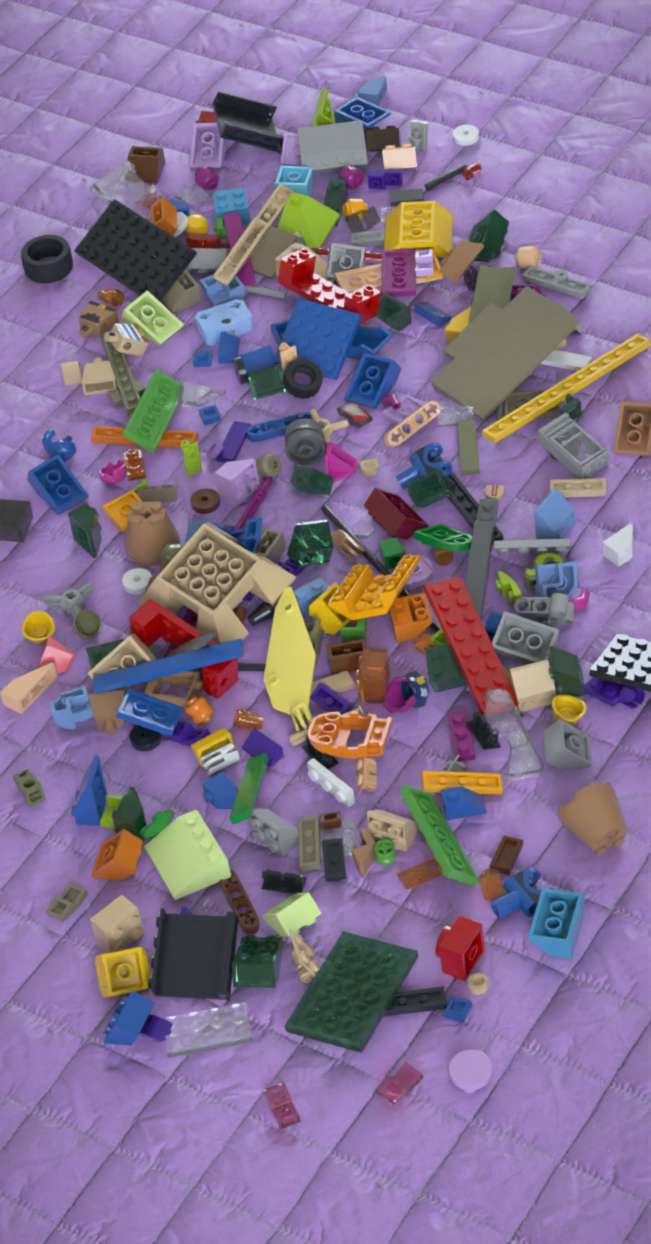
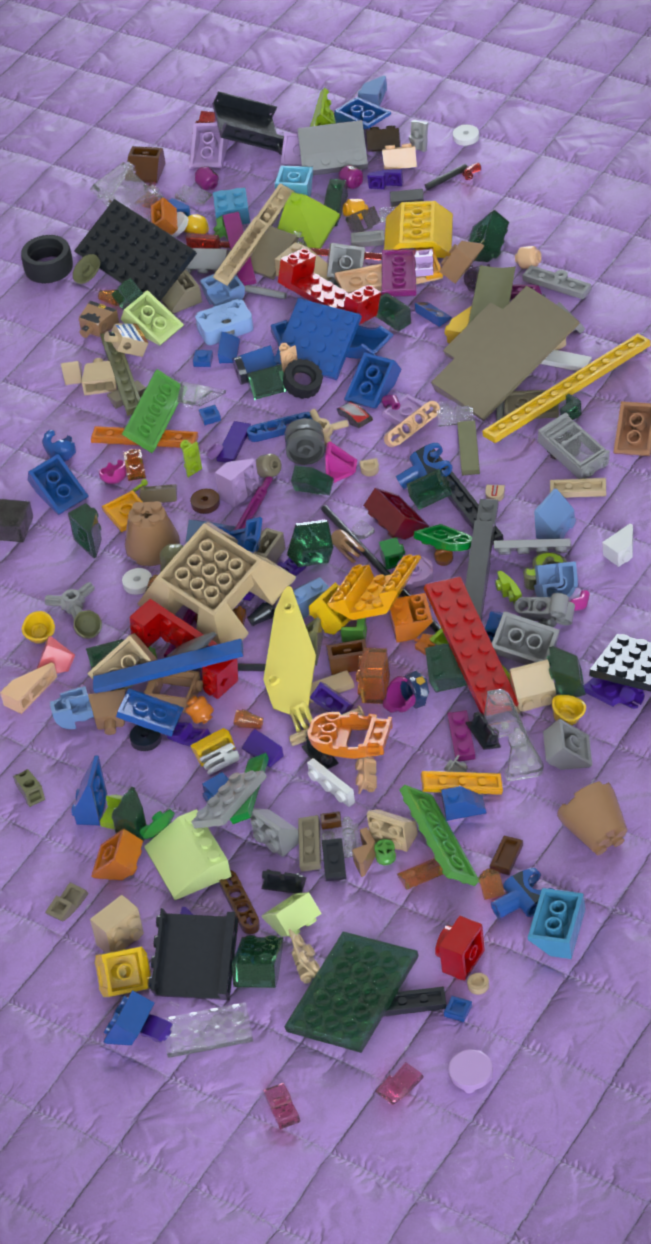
none -> olive dish [73,254,100,284]
none -> clear green panel [111,277,143,310]
none -> light grey plate [191,770,267,829]

